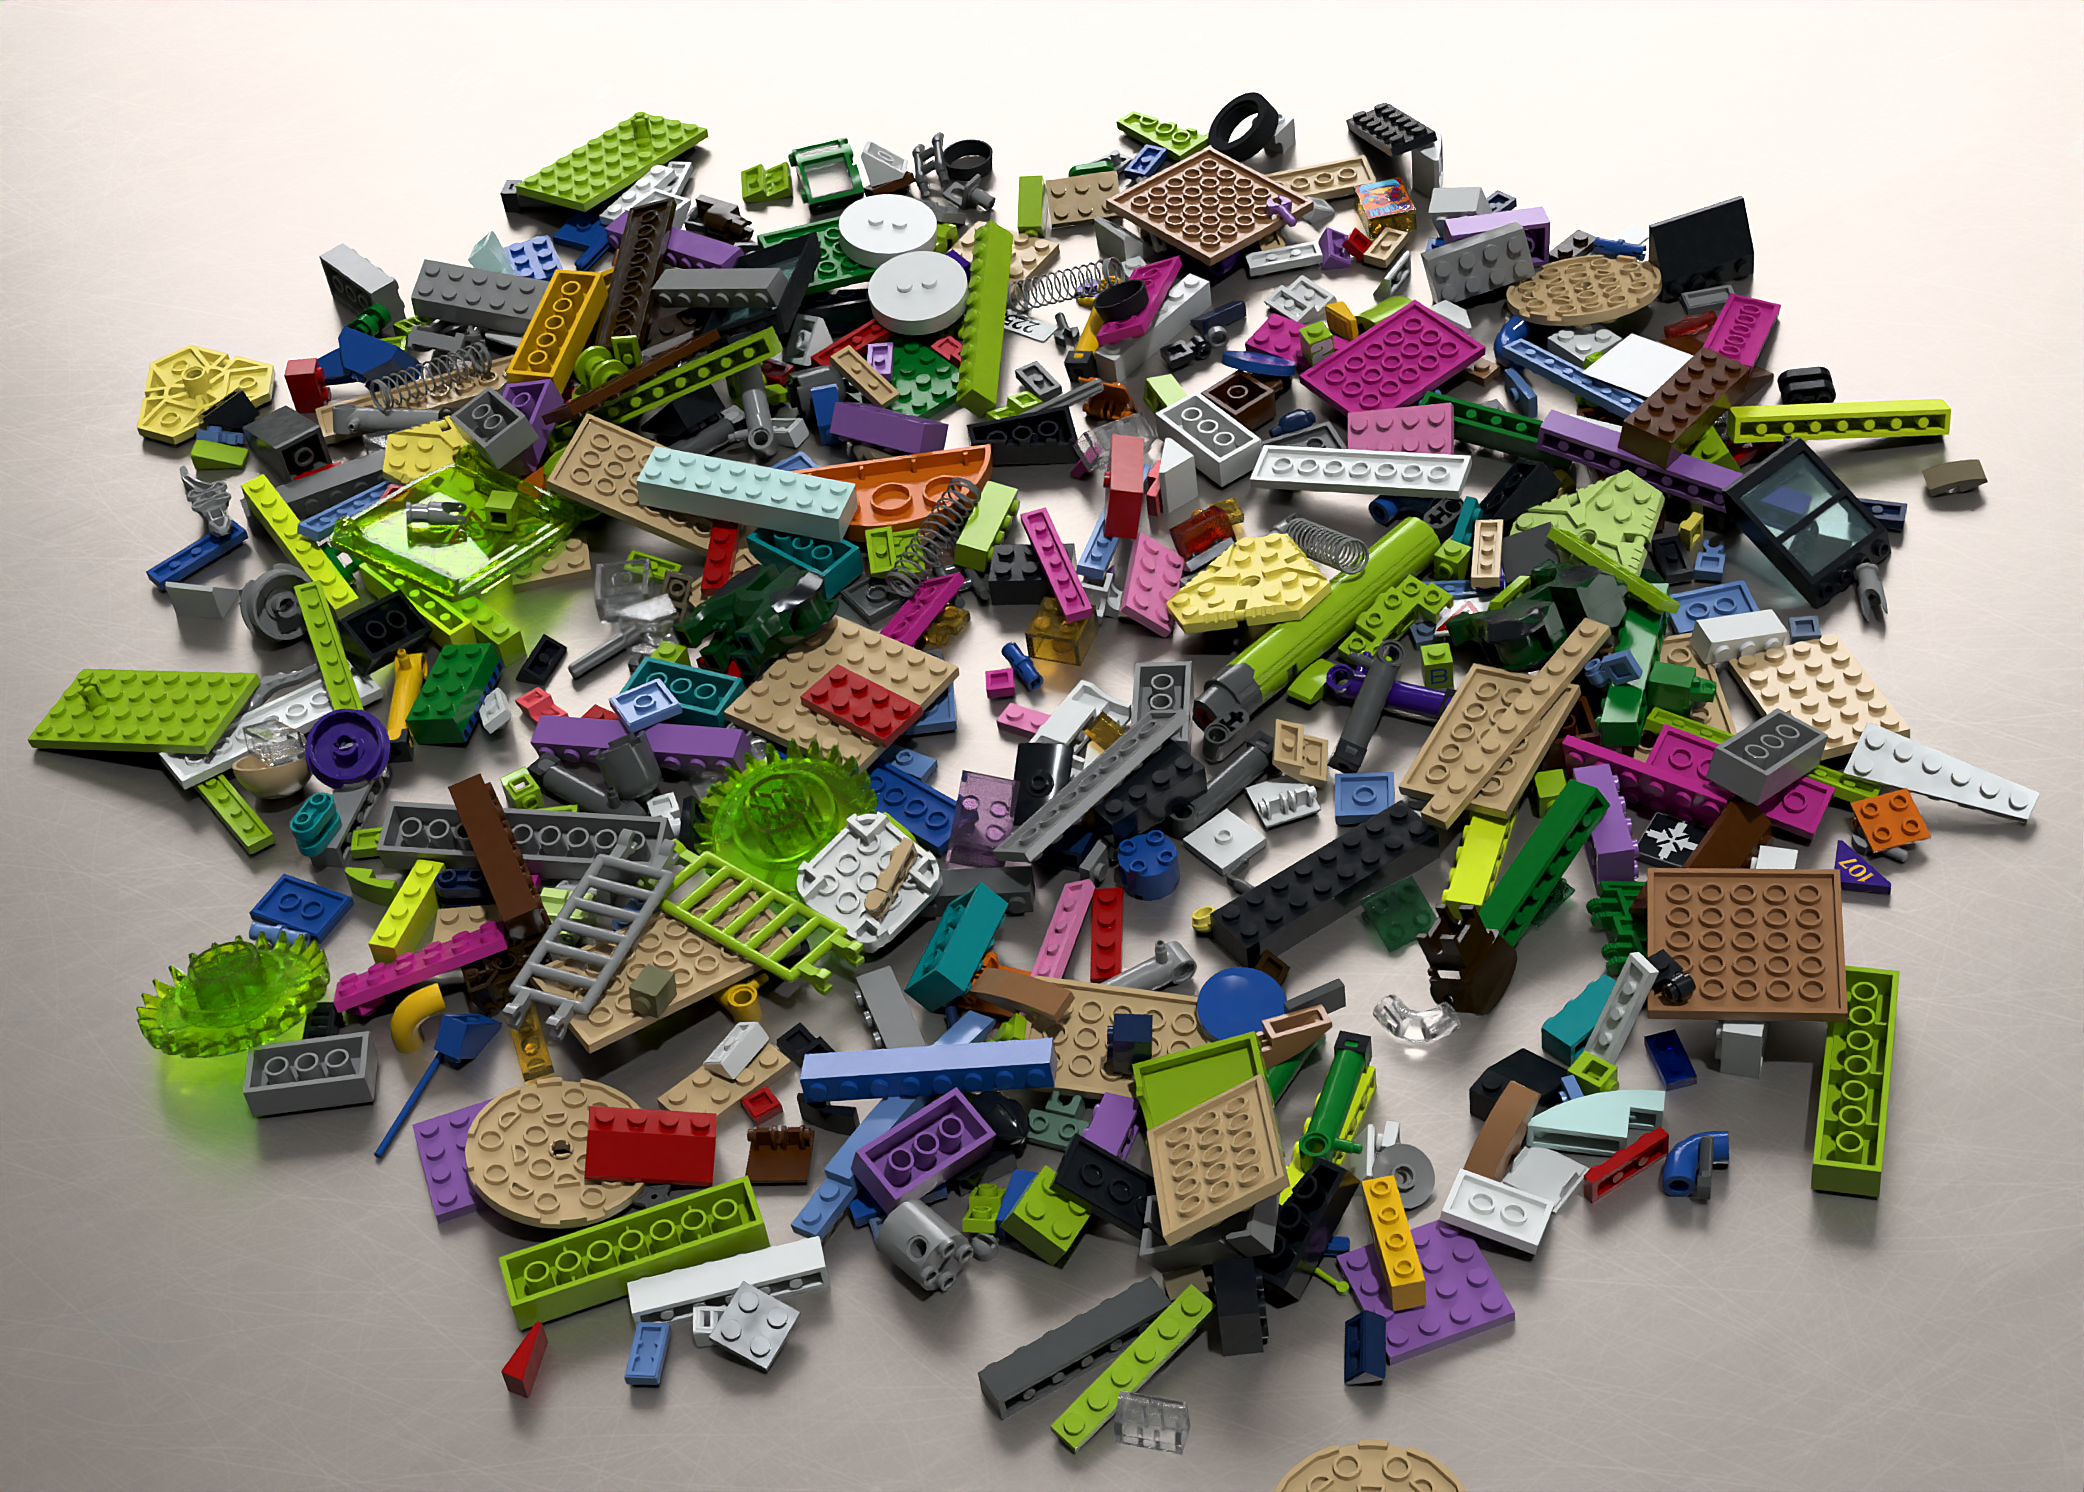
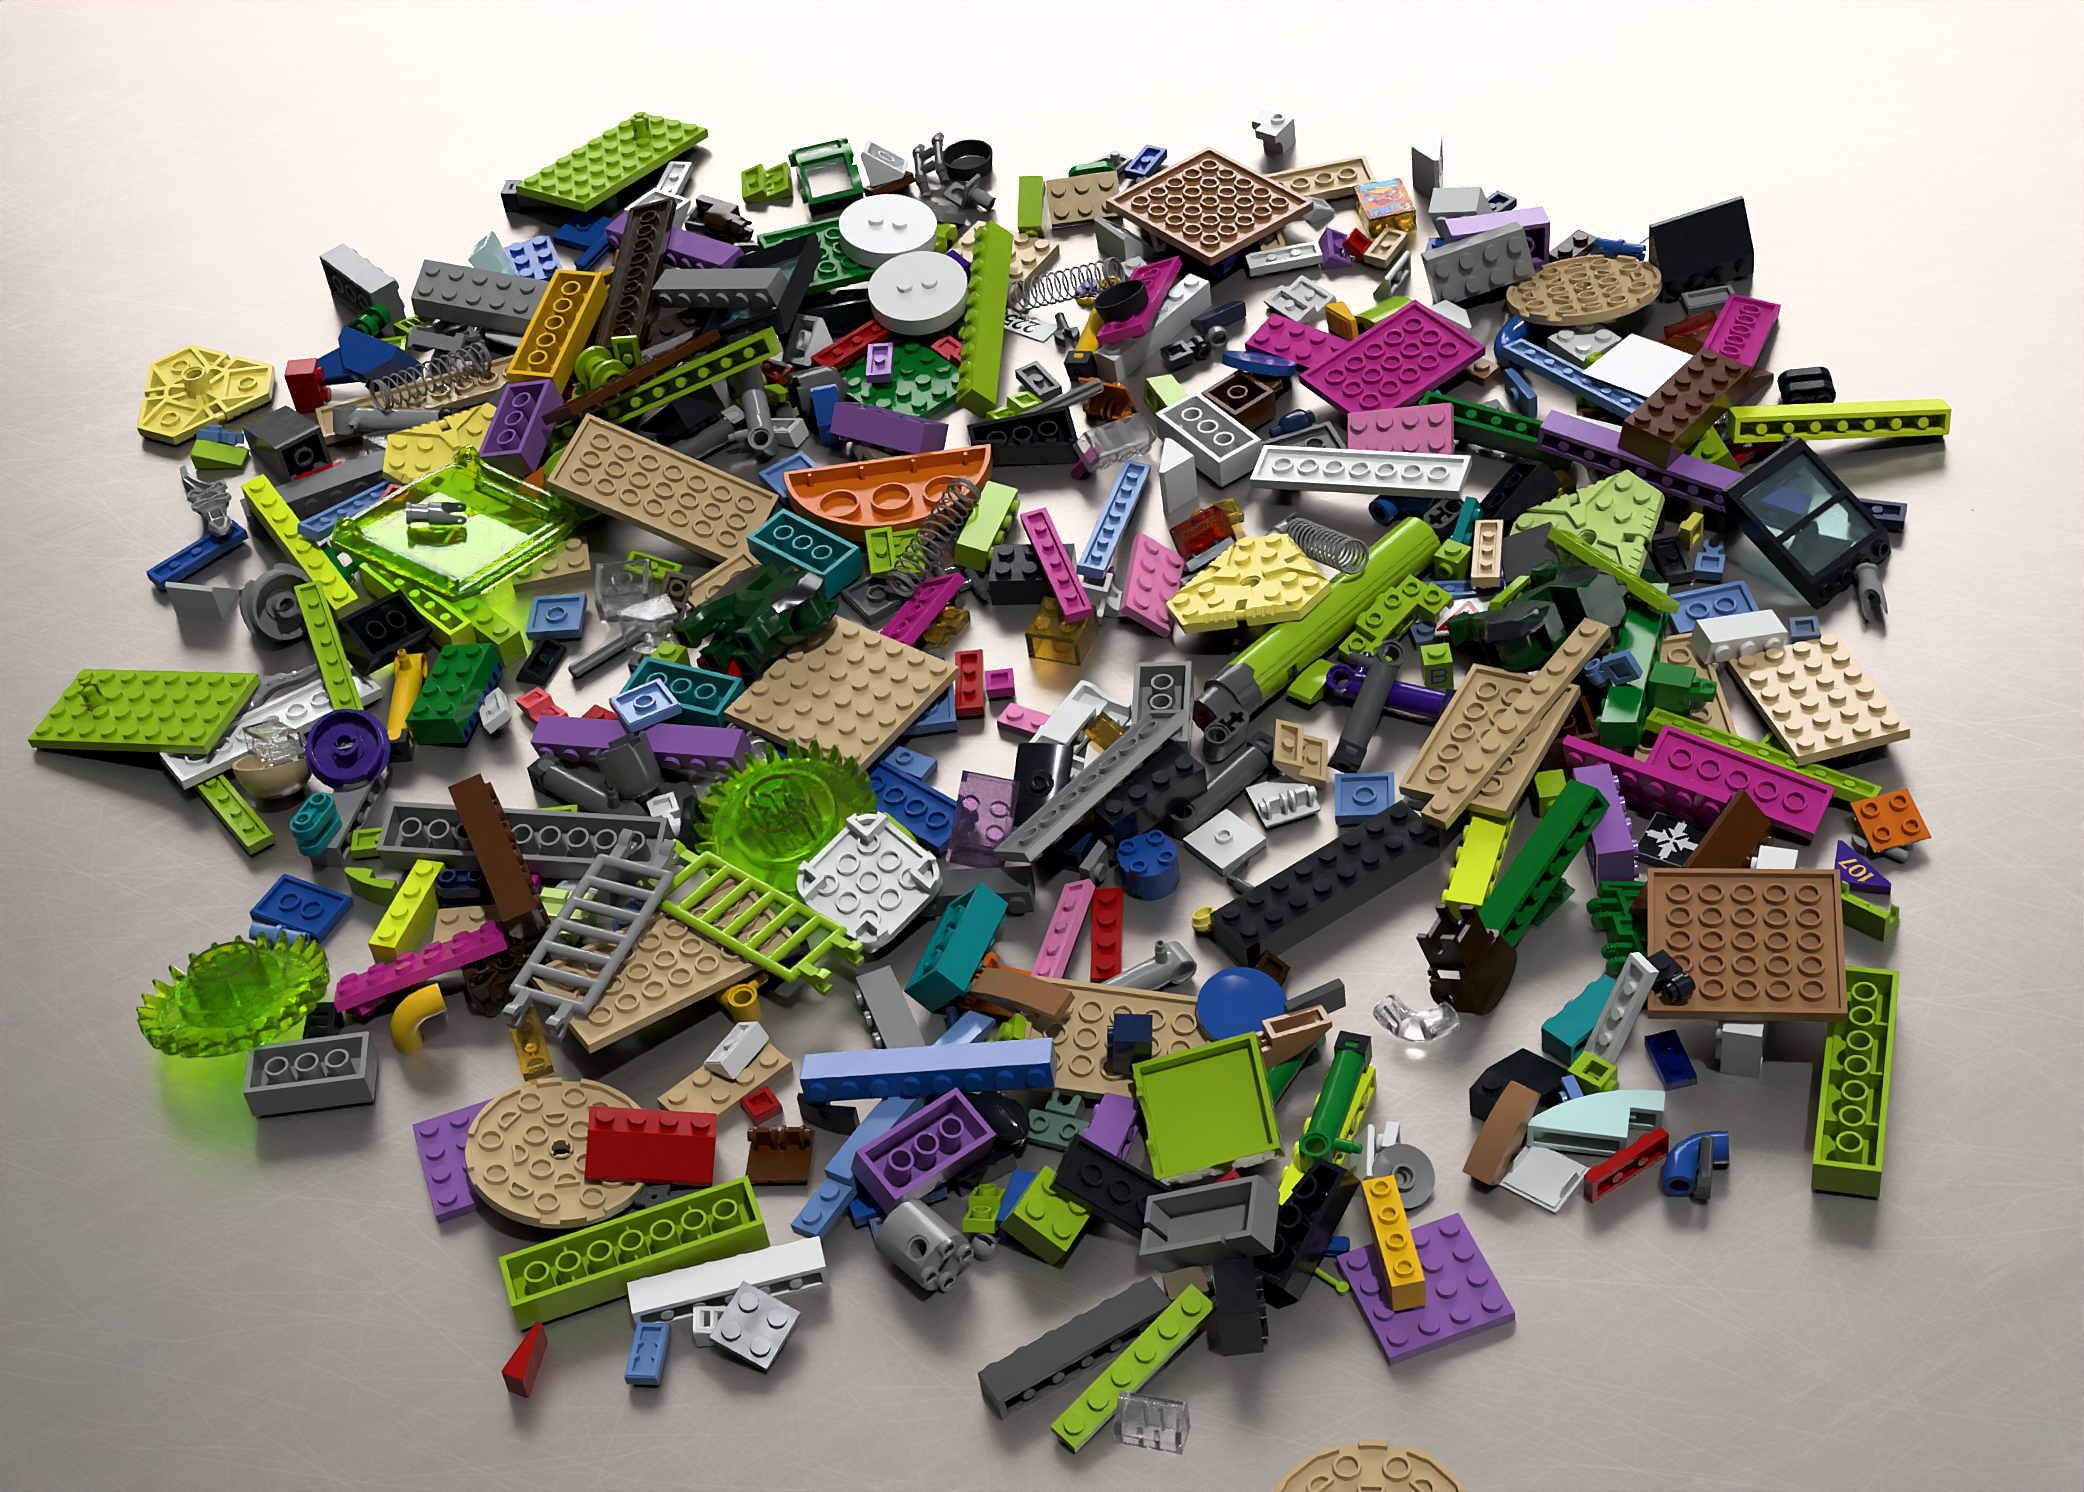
black slope [197,388,260,429] -> none
blue axle [374,1052,445,1158] -> none
blue slope [434,1013,502,1063] -> none
light grey brick [449,386,539,470] -> none
lime brick [485,490,519,532] -> none
lime window [500,766,545,809] -> none
white plate [599,164,677,225] -> none
olive brick [629,964,677,1018] -> none
light aqua brick [636,446,858,543] -> none
red plate [700,519,742,596] -> none
black slope [777,1022,835,1068] -> none
red plate [800,664,923,748] -> none
tan plate [829,345,900,409] -> none
tan hinge [864,837,918,921] -> none
blue pin [1001,642,1044,690] -> none
brick [1103,434,1144,539] -> none
lime wing [1116,111,1210,162] -> none
coral slope [1146,460,1163,517] -> none
tan plate [1147,1073,1290,1247] -> none
black tyre [1208,92,1279,162] -> none
medium lavender bar [1266,195,1297,227] -> none
lime brick [1298,320,1335,366] -> none
dark blue slope [1344,1310,1386,1385] -> none
black plate [1346,103,1437,157] -> none
clear green hinge [1360,875,1437,953] -> none
white plate [1440,1168,1555,1255] -> none
light grey brick [1706,708,1829,806] -> none
white wing [1843,721,2040,823] -> none
dark tan slope [1922,459,1988,497] -> none
none -> medium blue plate [526,593,588,640]
none -> red plate [955,649,984,717]
none -> lime hinge [1841,881,1900,942]

